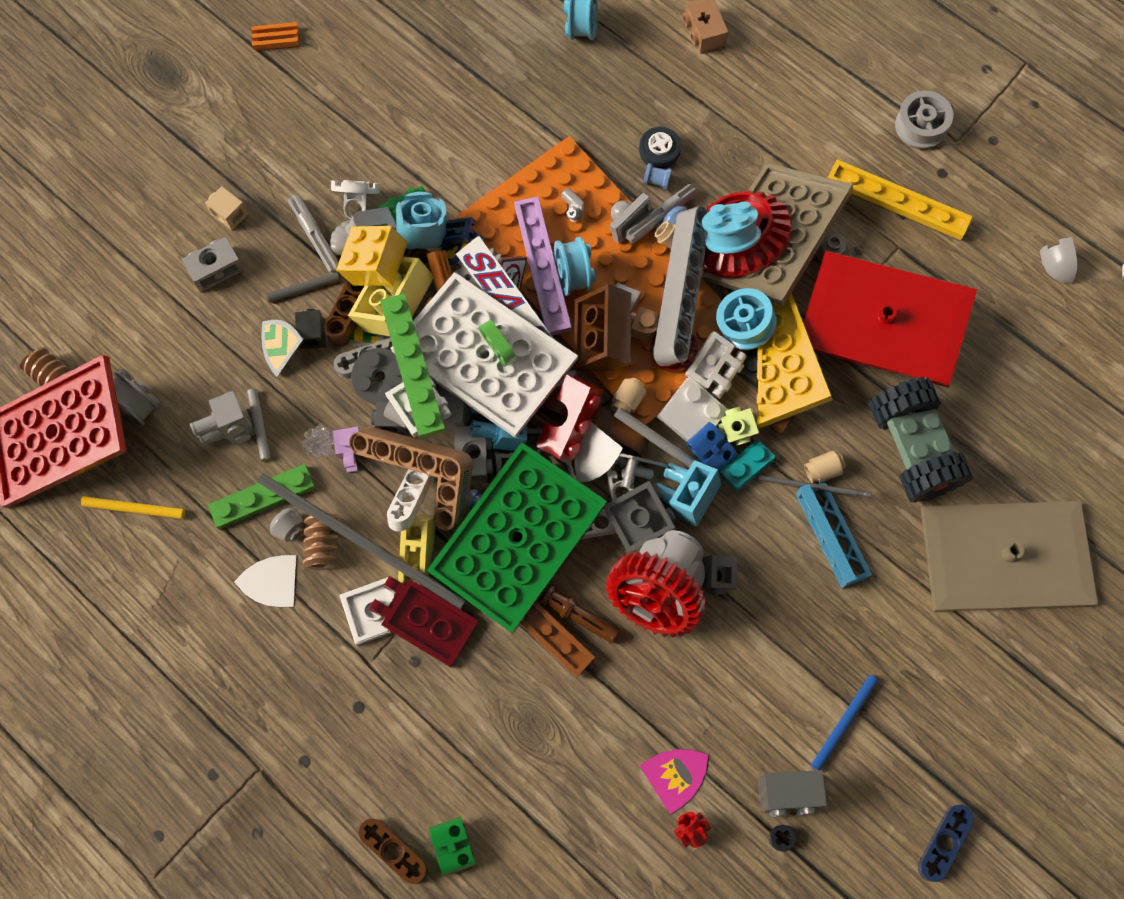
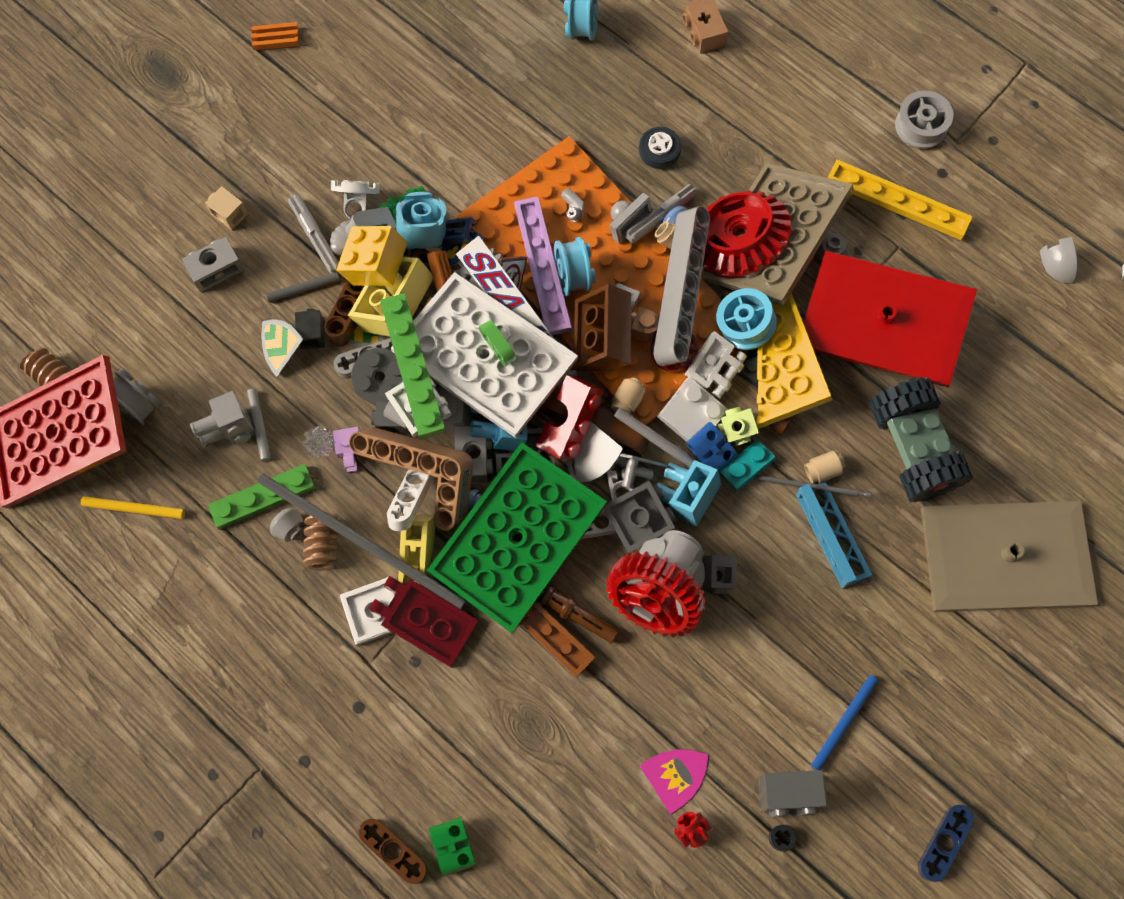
white sticker [235,555,296,607] -> none
medium blue bush [643,163,672,190] -> none
medium azure wheel [702,202,761,253] -> none

